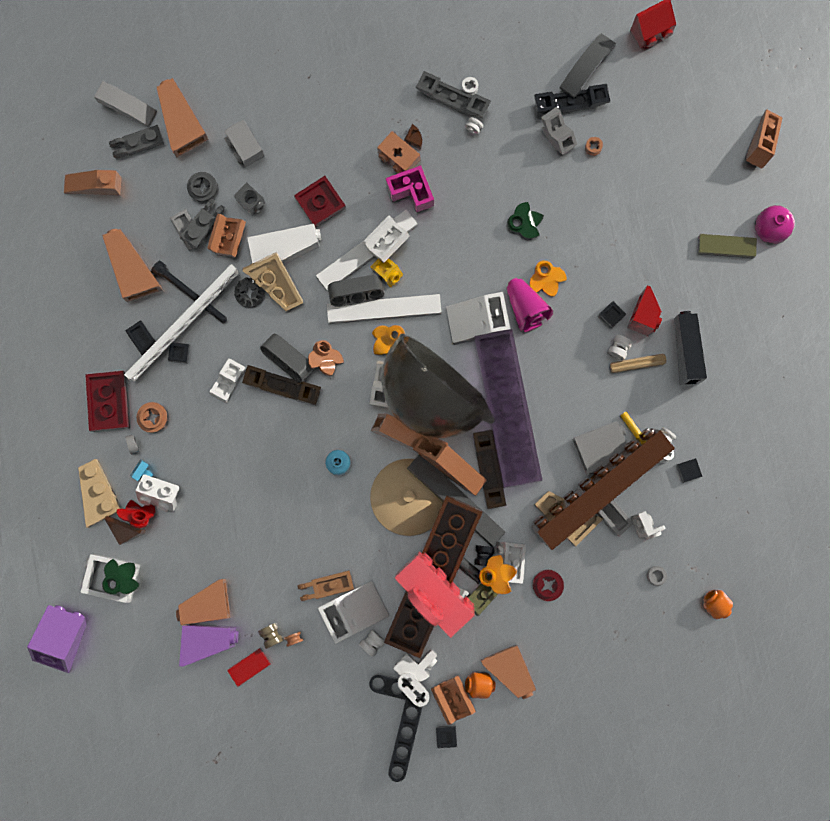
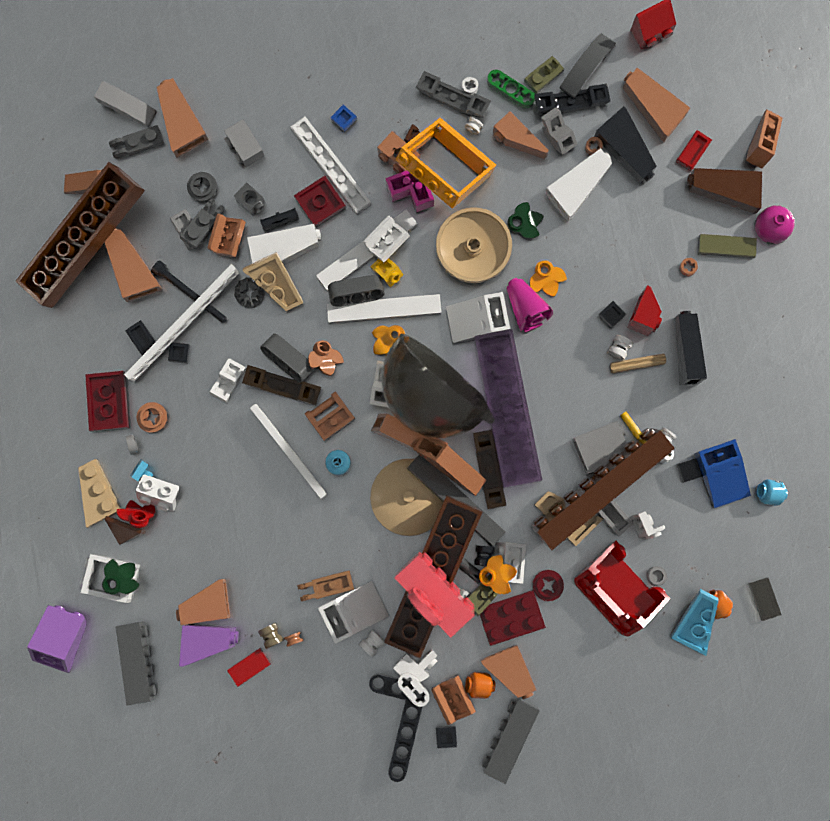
none -> reddish brown brick [15,162,145,308]
none -> dark grey brick [116,622,156,706]
none -> white tile [250,404,328,500]
none -> black pin [260,208,299,231]
none -> white tile [290,117,372,215]
none -> nougat plate [304,392,355,441]
none -> blue plate [331,104,357,132]
none -> light orange window [395,118,496,209]
none -> tan dish [436,208,512,283]
none -> dark red plate [480,590,546,646]
none -> dark grey brick [482,698,540,784]
none -> green beam [487,69,535,109]
none -> nougat slope [493,112,549,159]
none -> olive plate [524,56,564,94]
none -> white slope [545,149,612,222]
none -> red windscreen [574,541,670,637]
none -> black slope [594,106,657,184]
none -> nougat slope [623,68,690,142]
none -> medium azure wing [671,589,718,656]
none -> red tile [675,130,712,171]
none -> nougat bush [680,258,698,276]
none -> reddish brown slope [687,168,762,214]
none -> blue slope [694,439,751,508]
none -> clear smoke tile [748,577,782,621]
none -> medium azure head [757,479,788,506]

